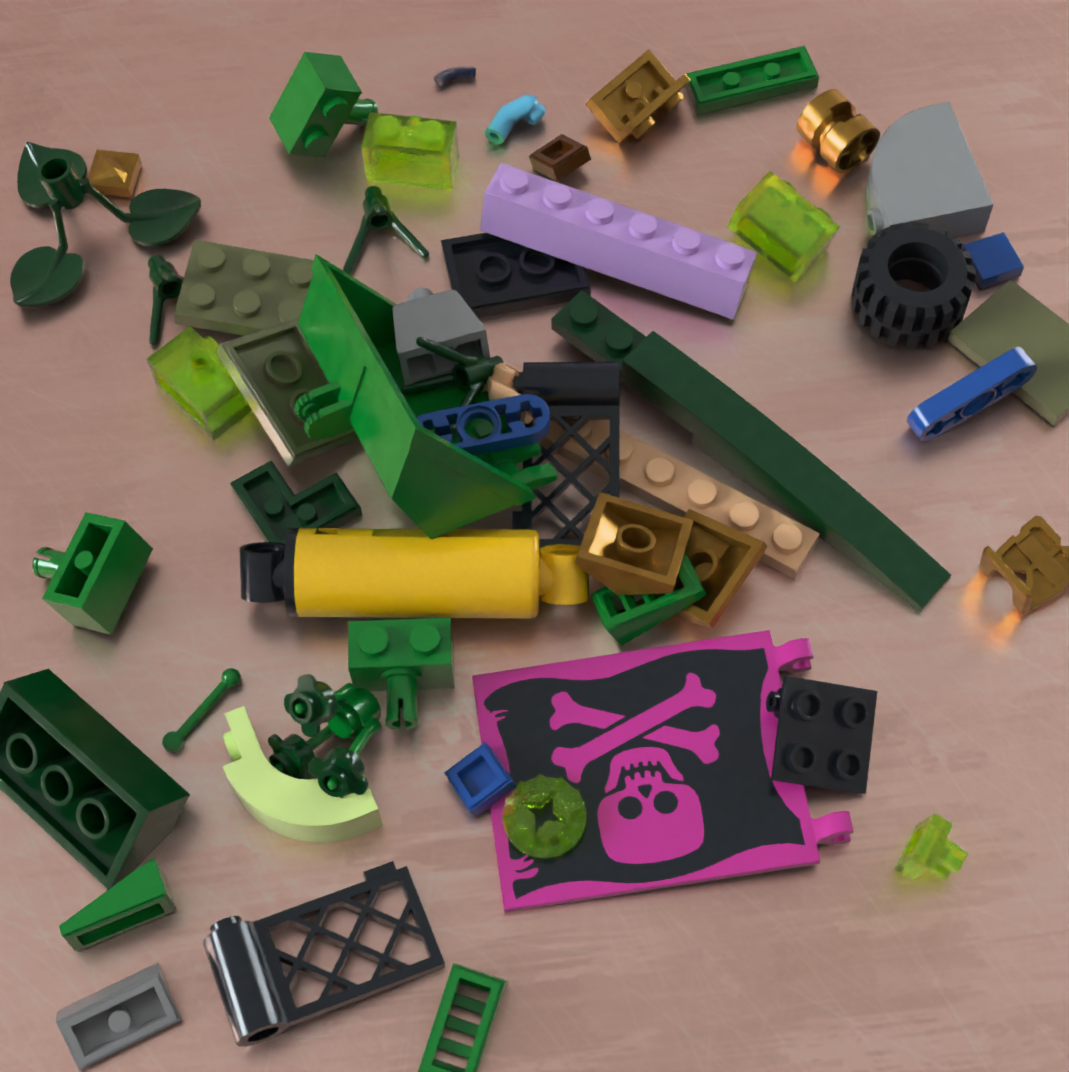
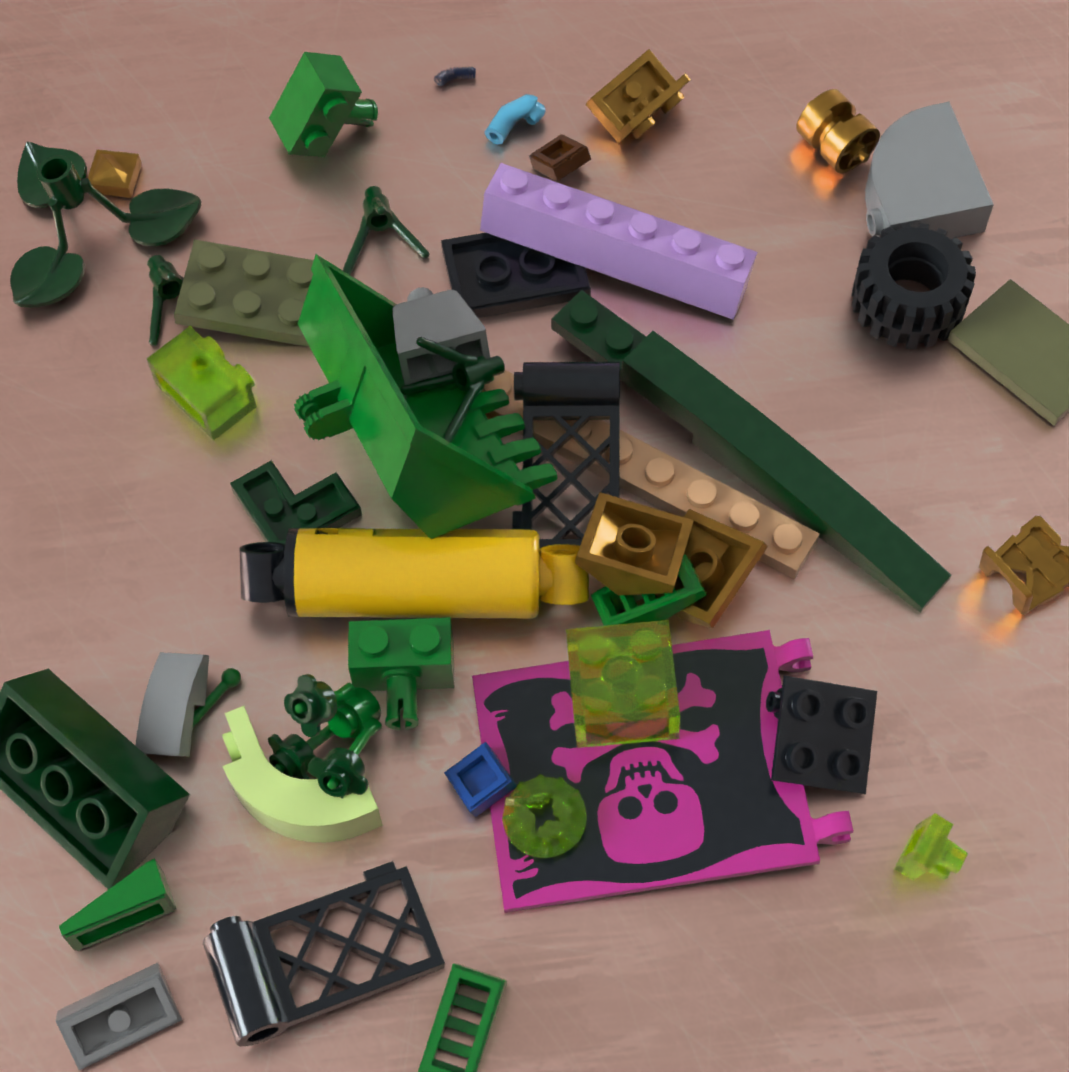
green brick [32,512,153,635] -> none
olive tile [216,318,359,467] -> none
clear neon green brick [362,112,459,190] -> none
blue beam [416,394,550,456] -> none
light nougat arm [486,363,534,424] -> none
green tile [685,46,819,115] -> none
clear neon green brick [727,171,840,282] -> none
blue beam [907,347,1037,442] -> none
blue tile [962,232,1024,289] -> none
none -> light grey slope [135,652,209,757]
none -> clear neon green brick [566,620,680,748]

